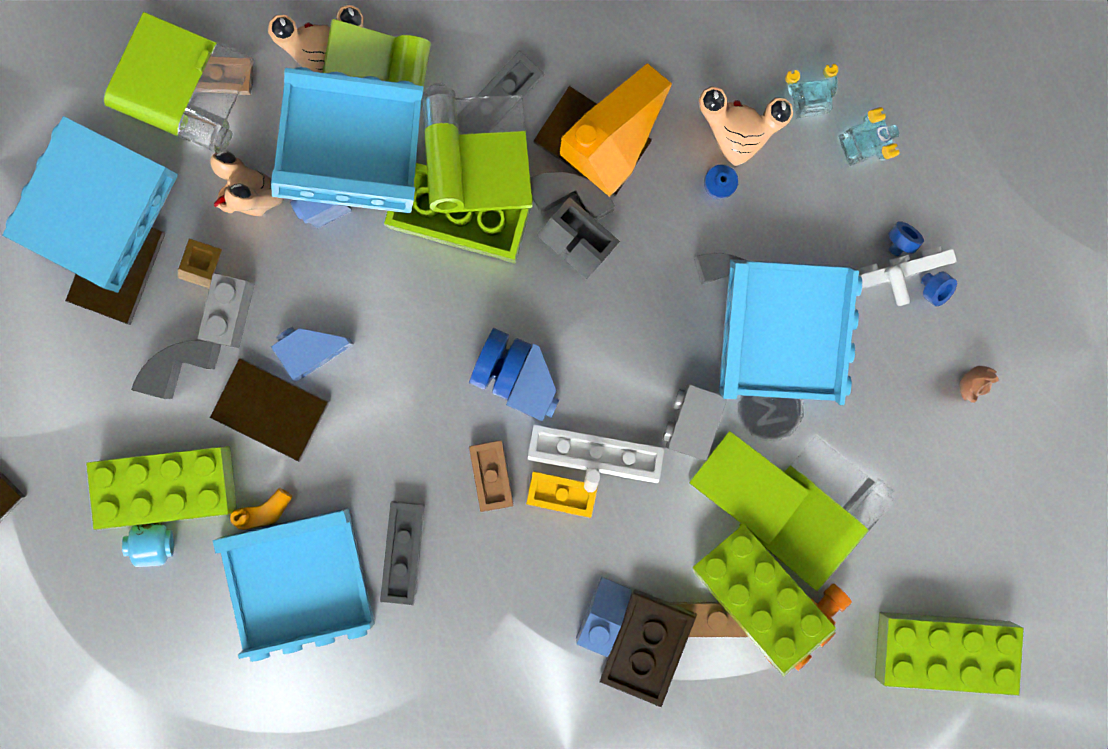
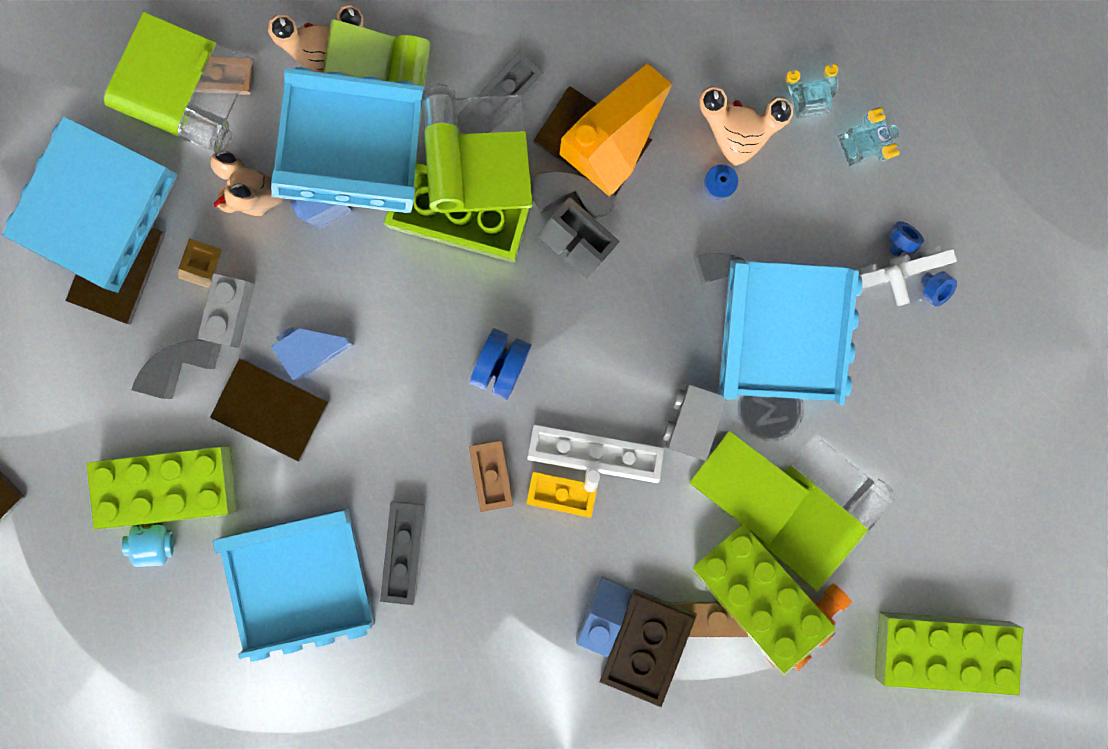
light orange arm [230,488,293,530] -> none
medium blue slope [506,344,560,421] -> none
nougat plate [959,365,999,403] -> none

